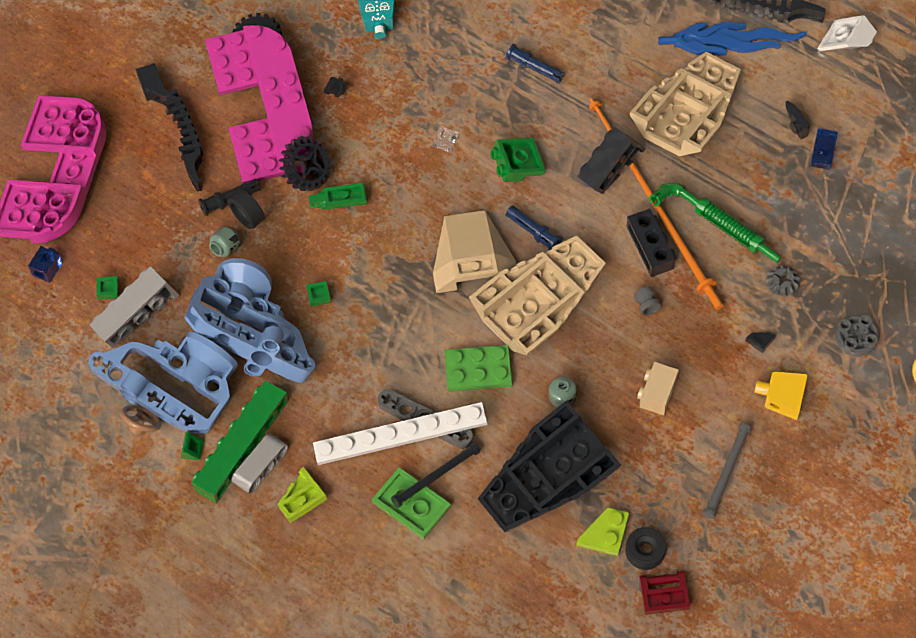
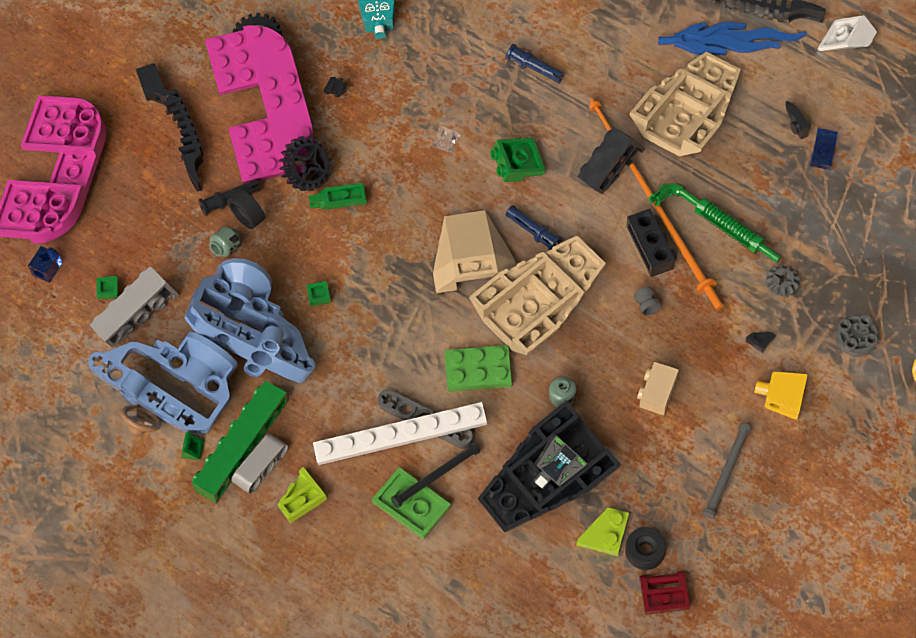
none -> torso [533,434,587,489]

